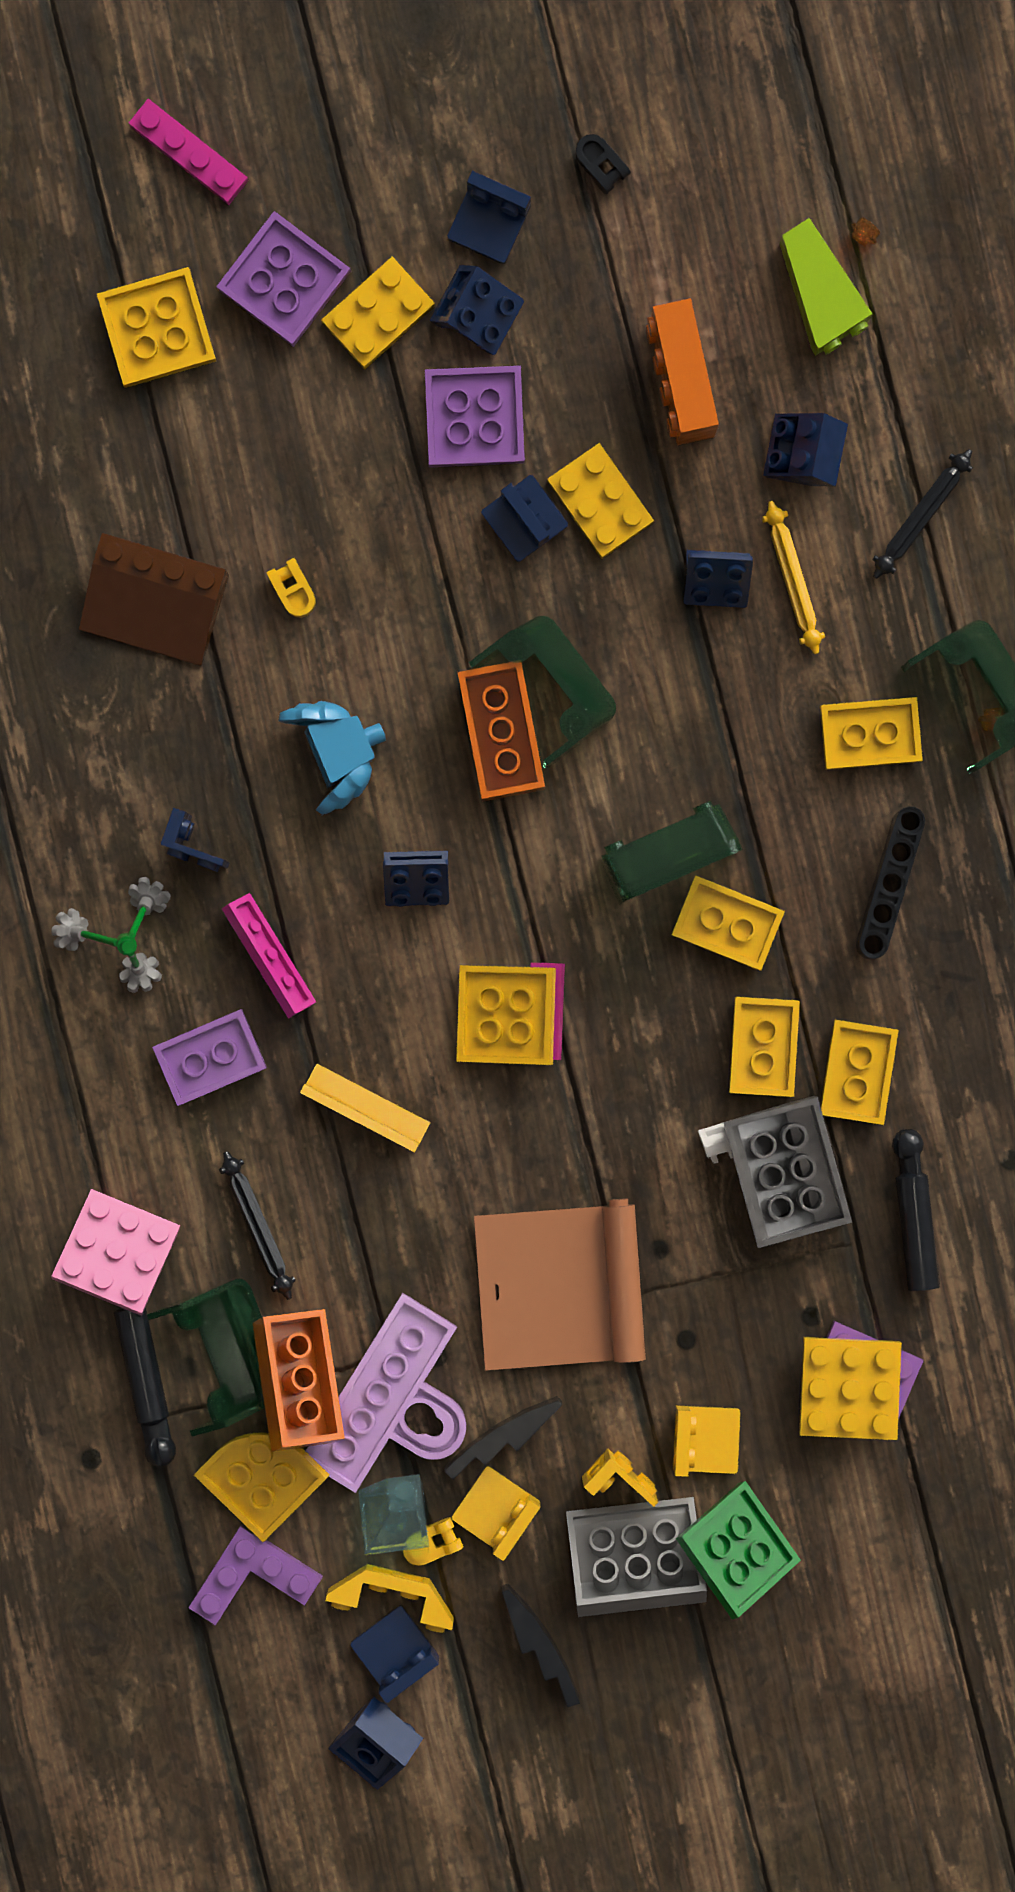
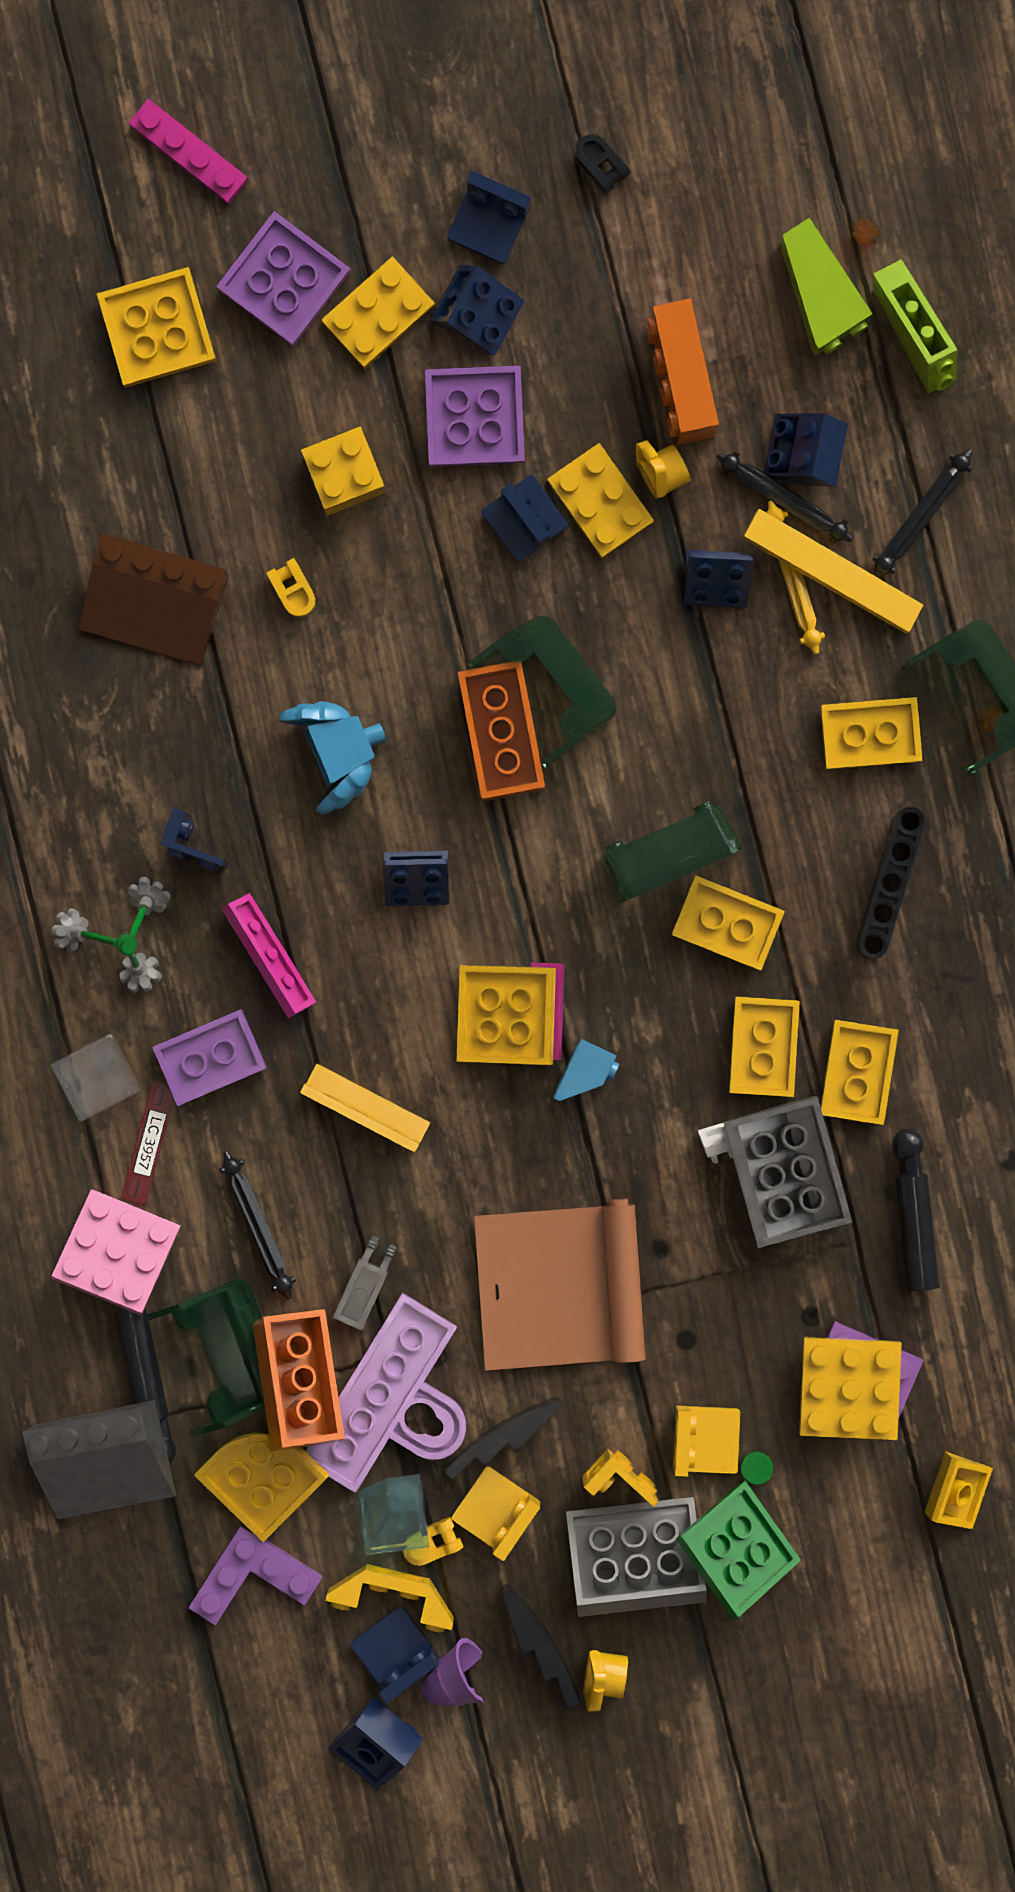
none -> flat silver slope [22,1400,176,1519]
none -> clear brick [50,1035,142,1122]
none -> sticker [121,1081,174,1205]
none -> yellow brick [301,426,386,516]
none -> dark grey hinge [333,1236,397,1331]
none -> medium lavender helmet [422,1638,483,1706]
none -> dark azure slope [553,1039,619,1101]
none -> yellow piece [583,1650,628,1712]
none -> yellow piece [636,440,691,499]
none -> black wheel [716,451,853,544]
none -> green tile [740,1451,773,1485]
none -> yellow tile [742,509,923,634]
none -> lime slope [873,259,958,394]
none -> yellow slope [925,1452,993,1529]

